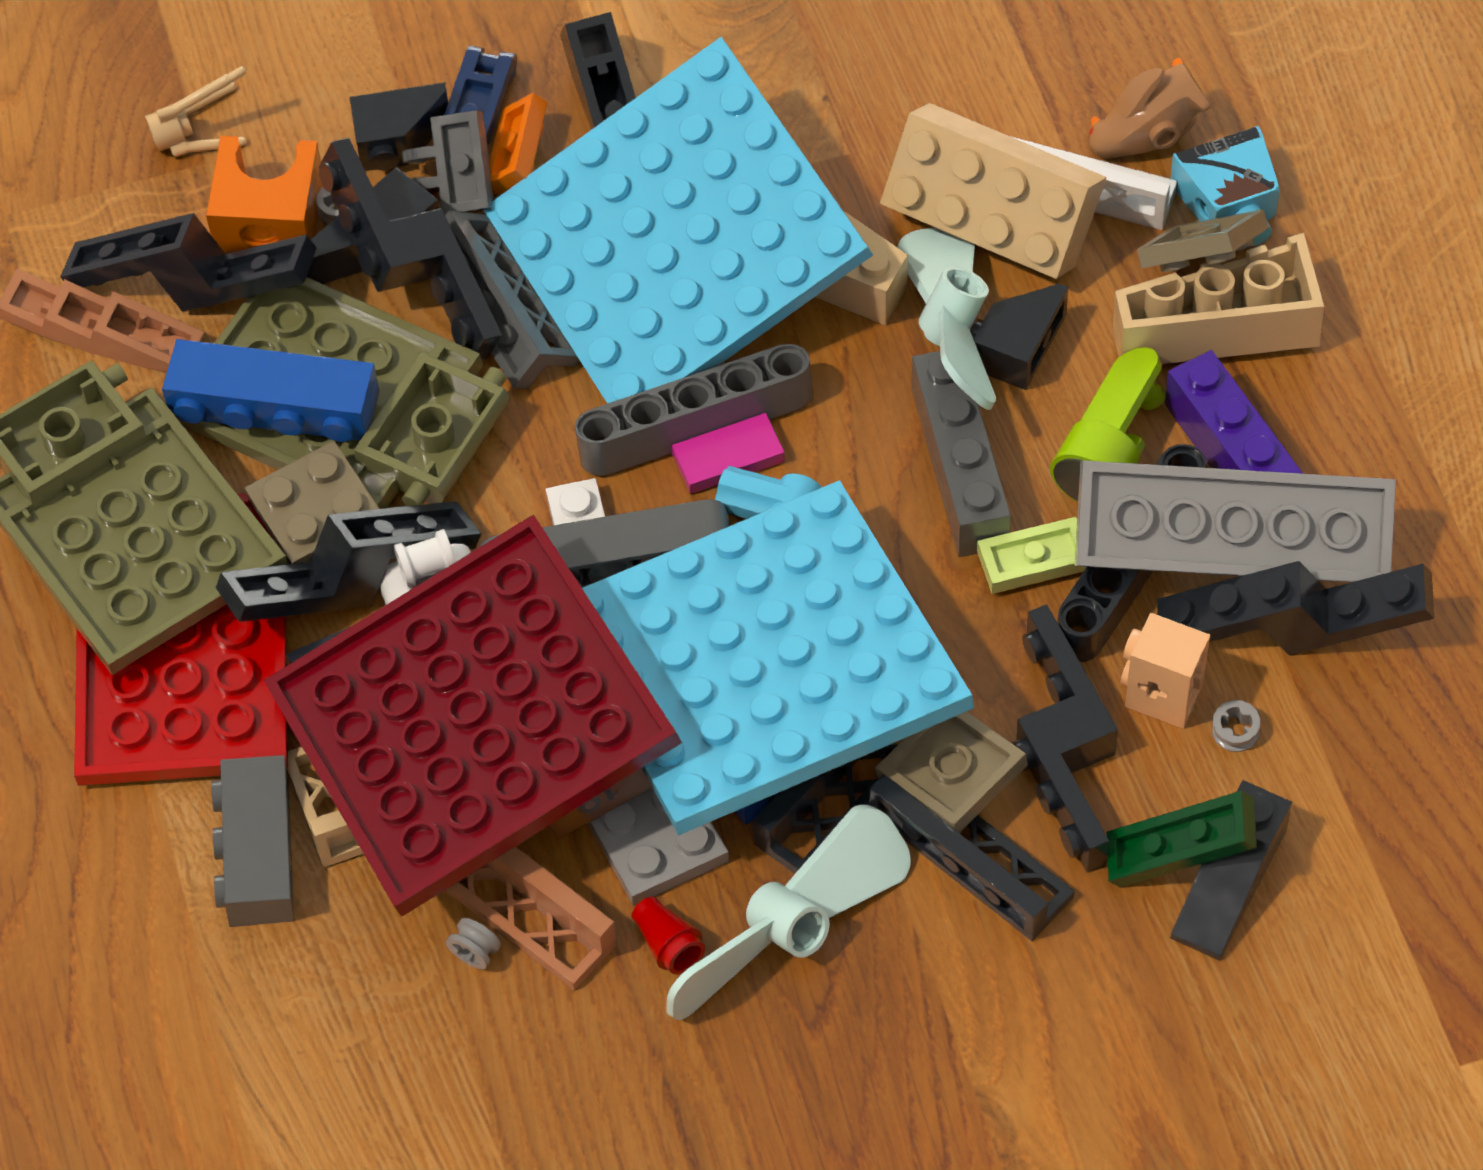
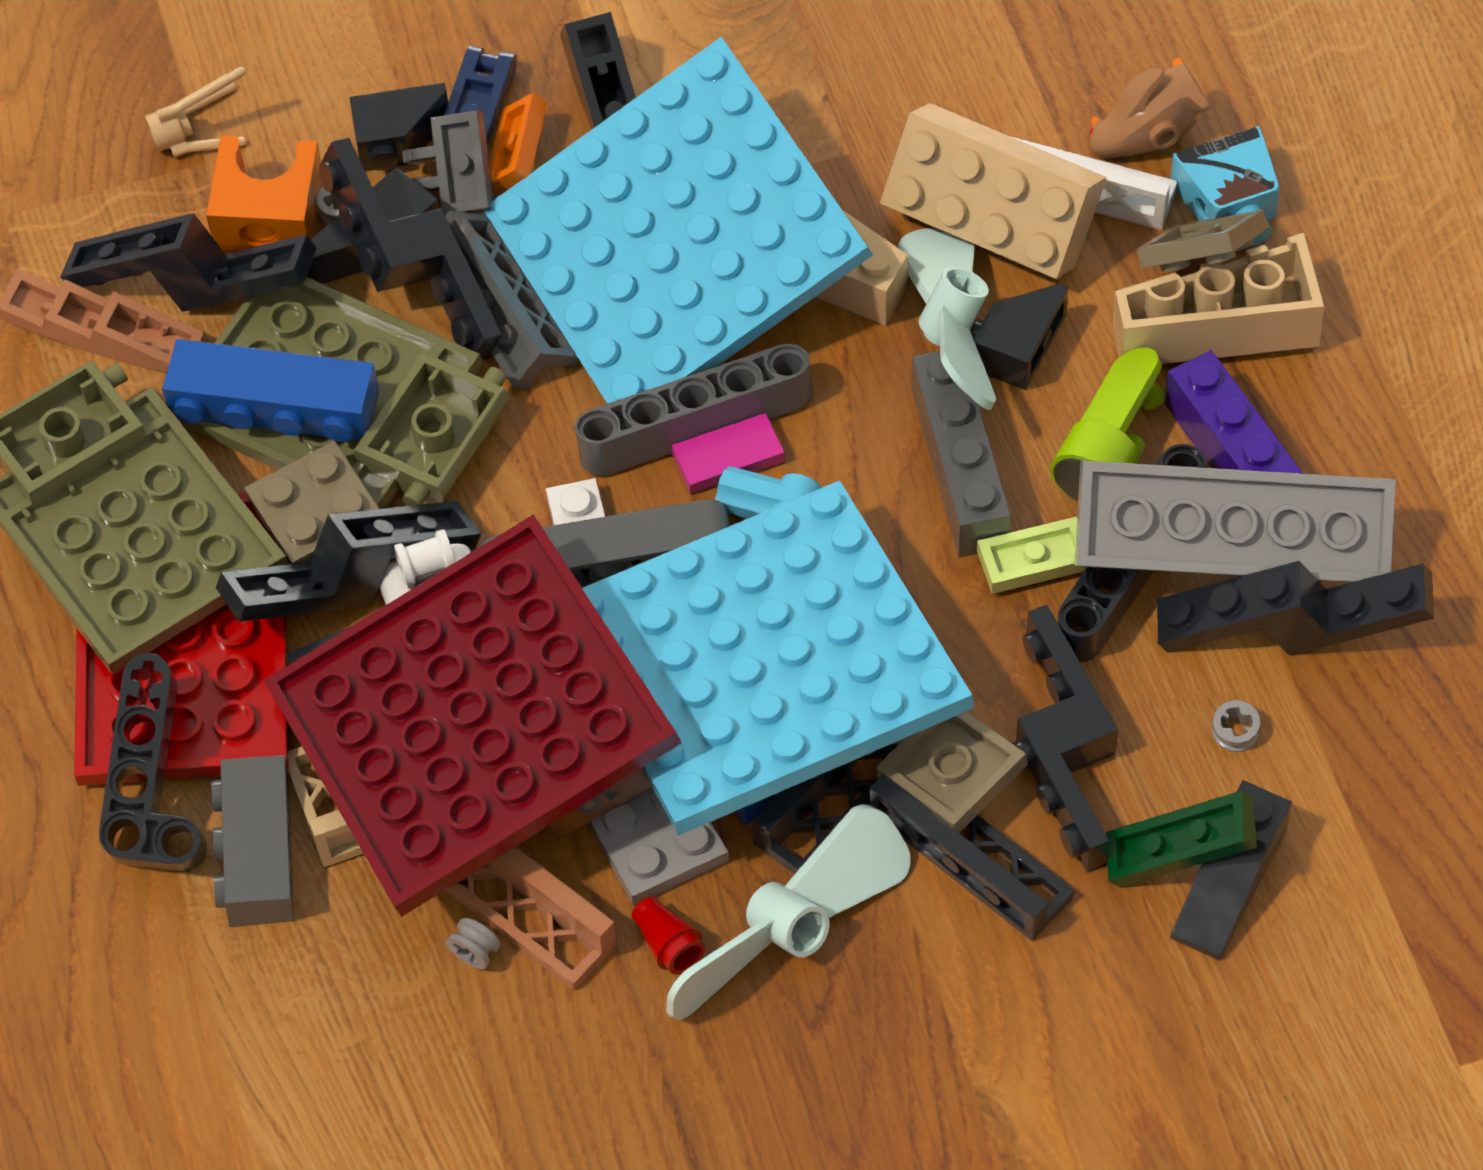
light nougat brick [1120,613,1210,729] -> none
none -> black beam [99,653,207,872]

